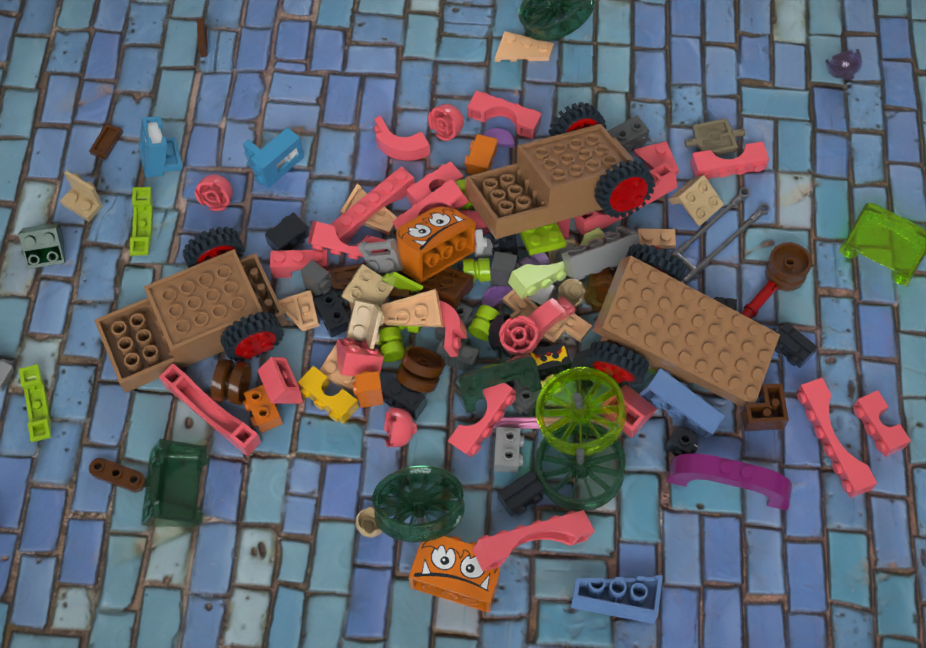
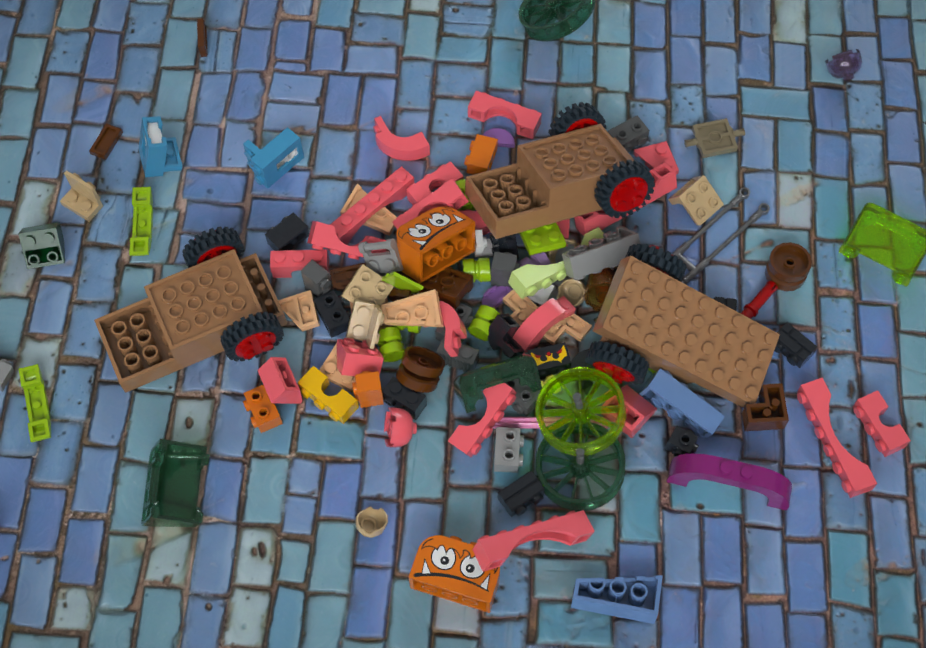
reddish brown plate [89,458,147,493] -> none
coral arch [159,364,261,457] -> none
coral cylinder [195,174,233,211] -> none
reddish brown wheel [211,358,251,405] -> none
clear green wheel [372,466,465,542] -> none
coral cylinder [428,104,464,141] -> none
light nougat wing [495,31,554,62] -> none
coral cylinder [499,316,539,357] -> none
light nougat plate [637,229,676,249] -> none
coral arch [690,141,769,180] -> none

